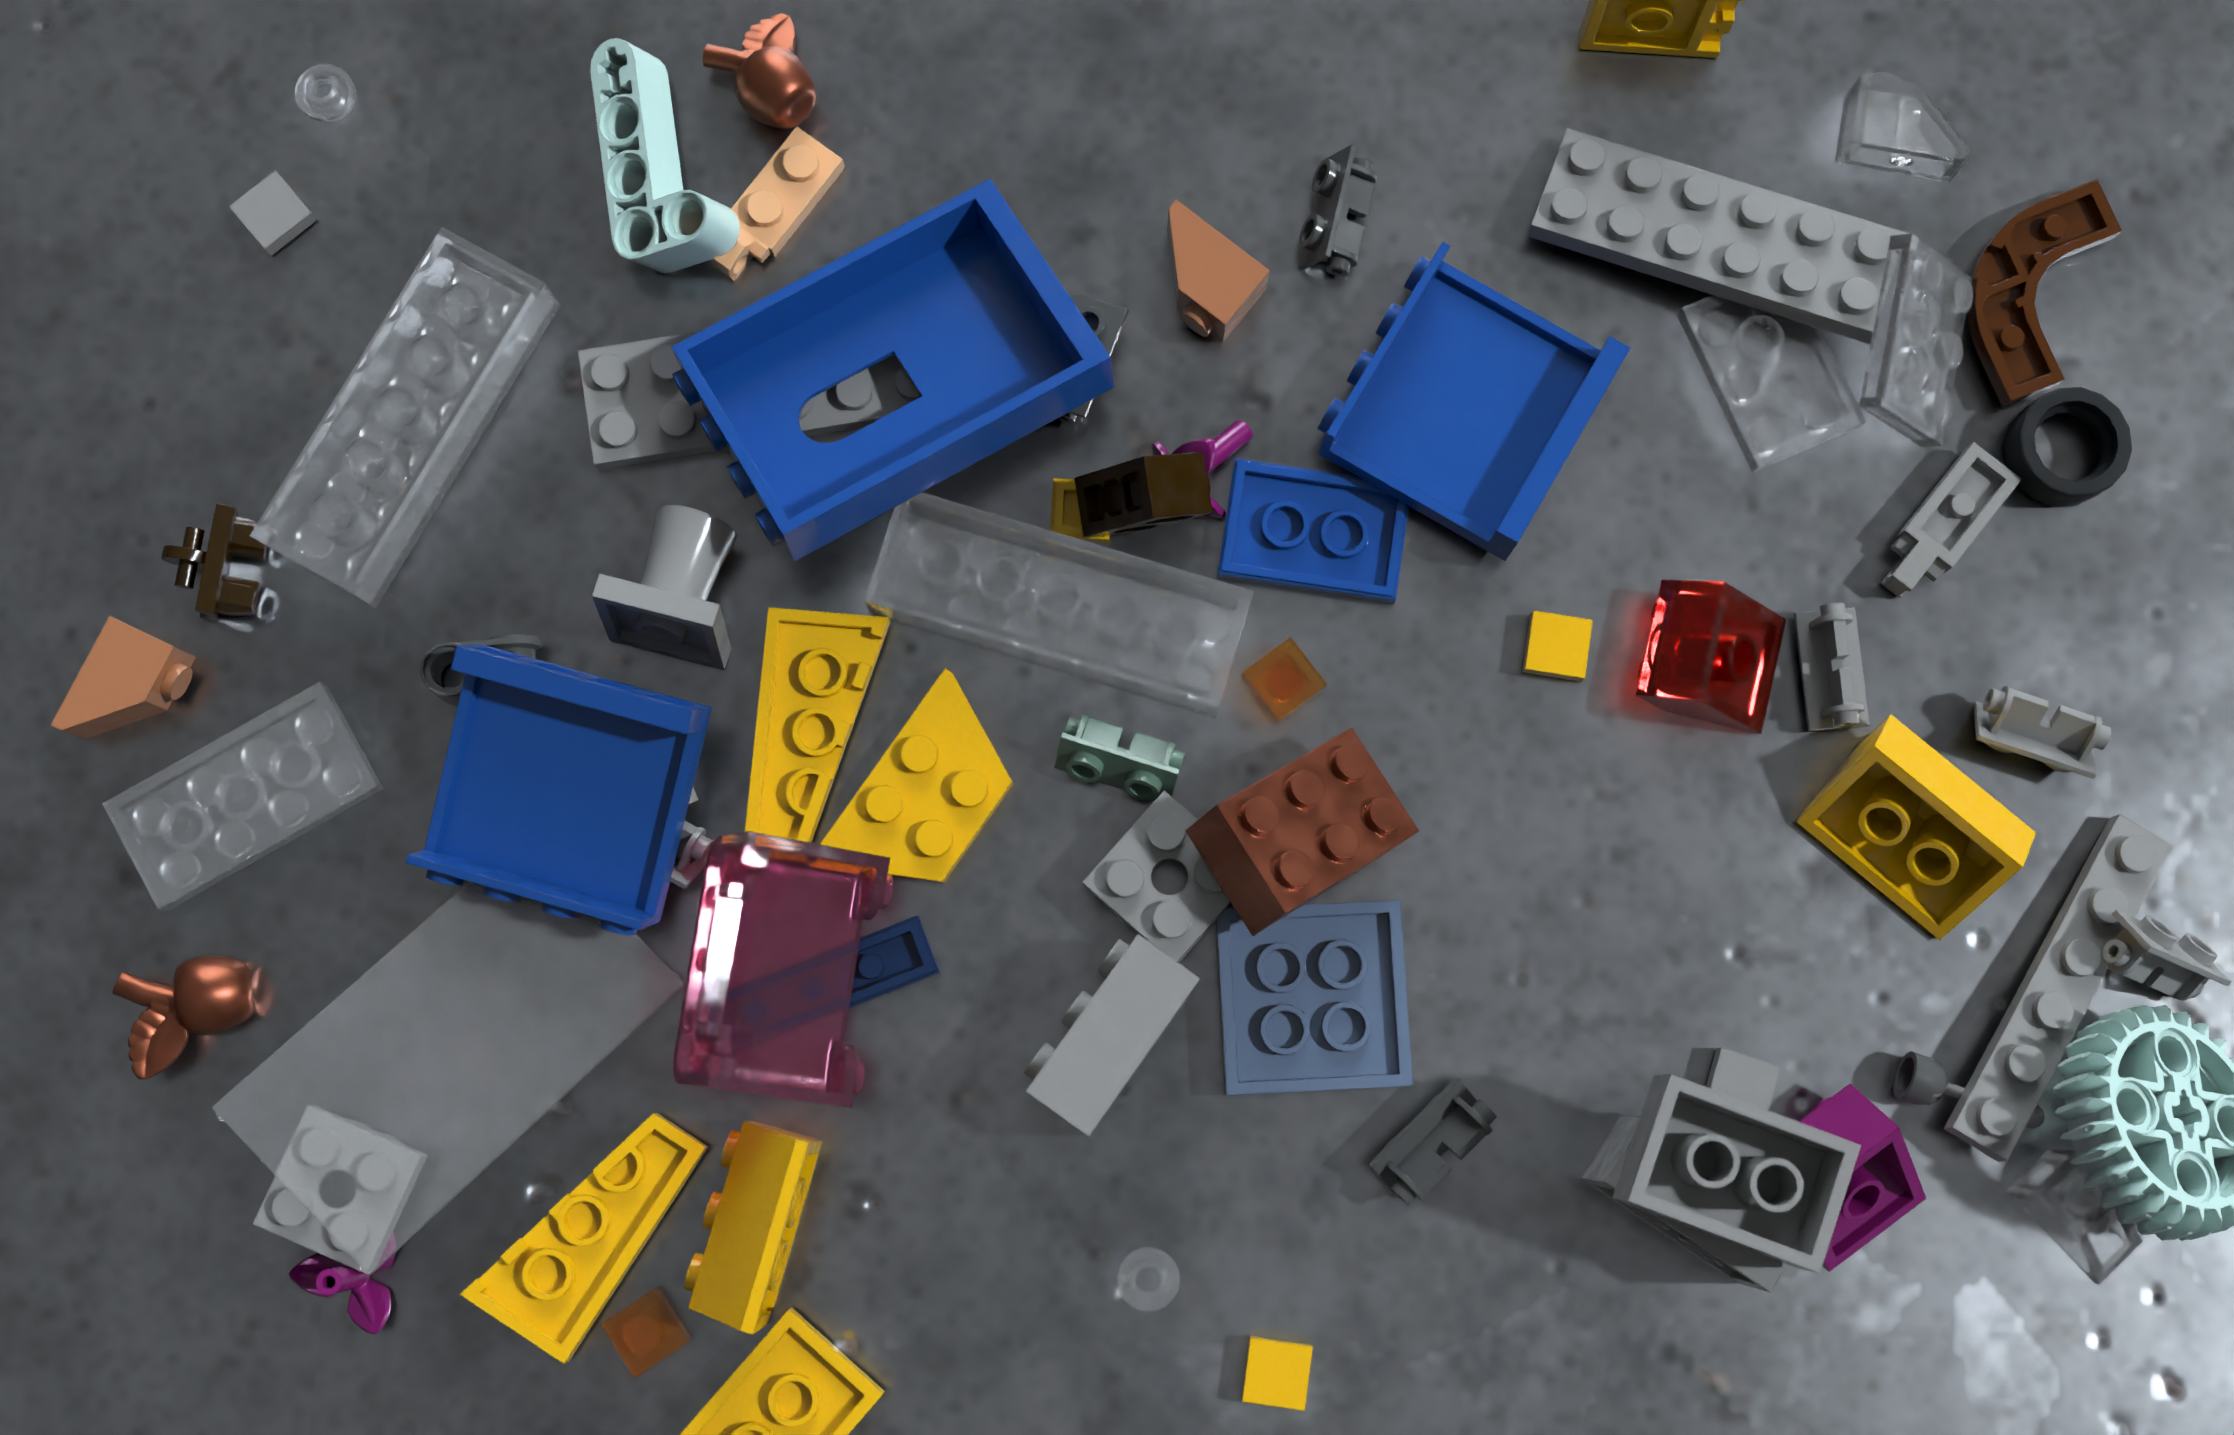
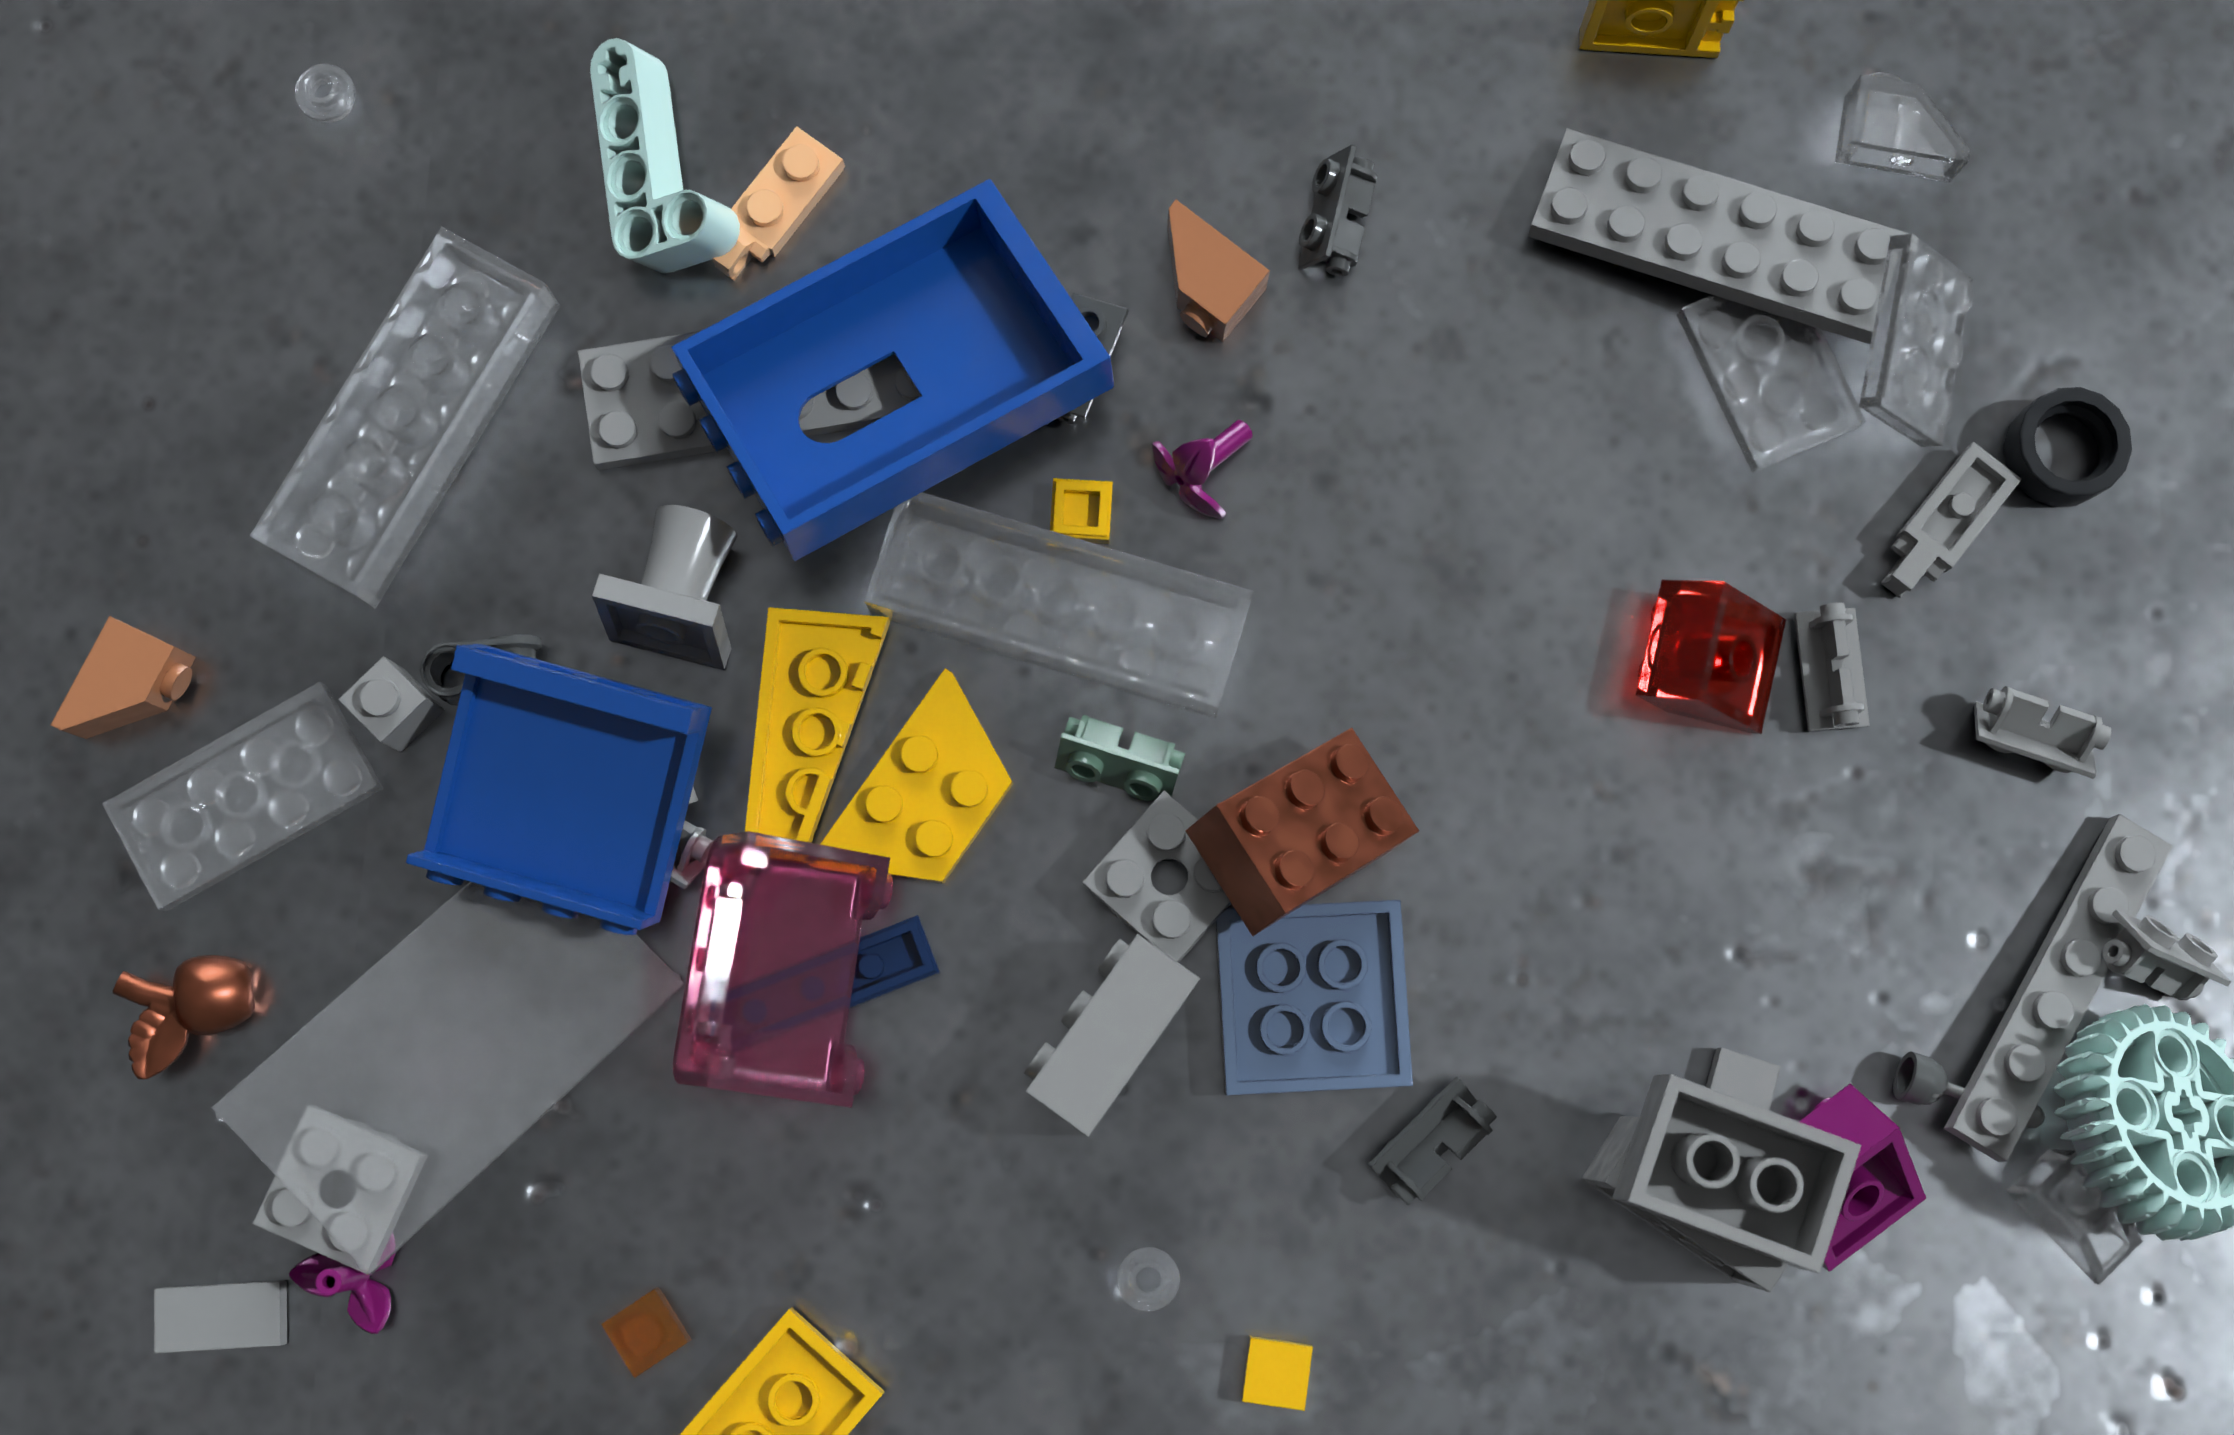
dark brown hips [161,503,271,622] -> none
light grey tile [229,170,317,256] -> none
yellow wing [459,1113,708,1364] -> none
yellow slope [684,1121,823,1334] -> none
copper piece [702,13,817,129] -> none
dark brown brick [1074,452,1213,537] -> none
blue tile [1217,458,1409,604] -> none
clear orange plate [1241,637,1327,724] -> none
blue panel [1317,242,1630,561] -> none
yellow tile [1522,610,1593,682] -> none
yellow slope [1796,714,2036,940] -> none
reddish brown plate [1967,179,2122,407] -> none
none -> light grey tile [154,1280,287,1353]
none -> light grey brick [338,656,445,752]

